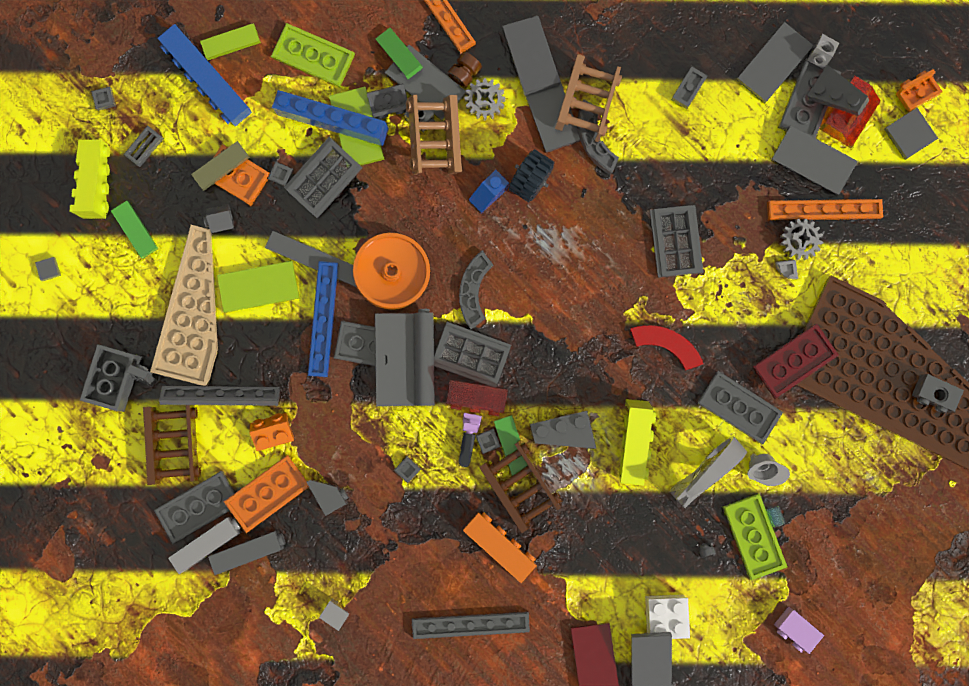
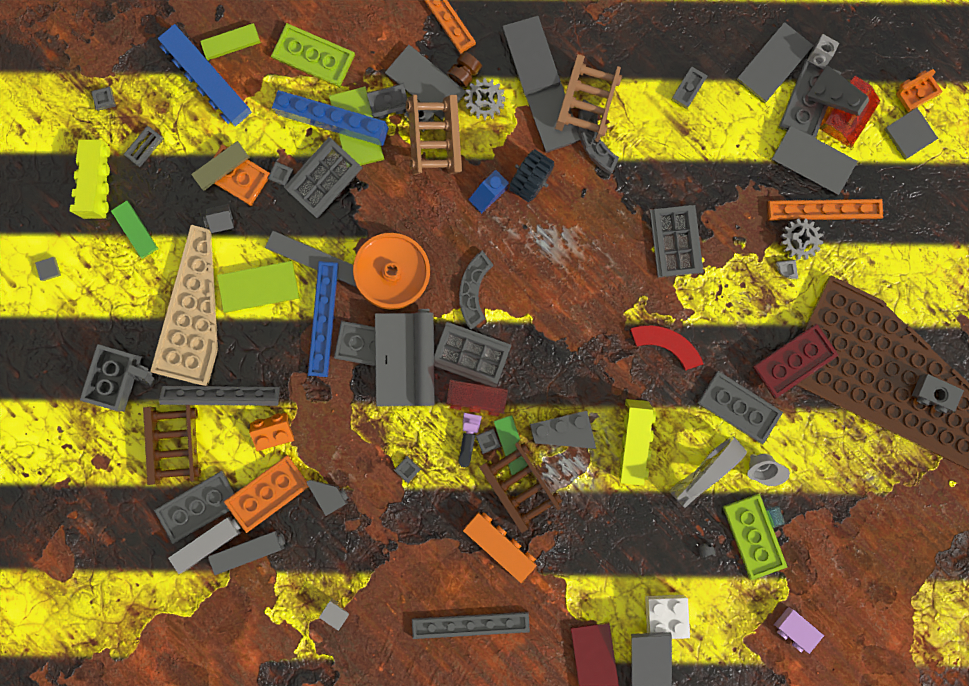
bright green tile [376,28,423,79] -> none

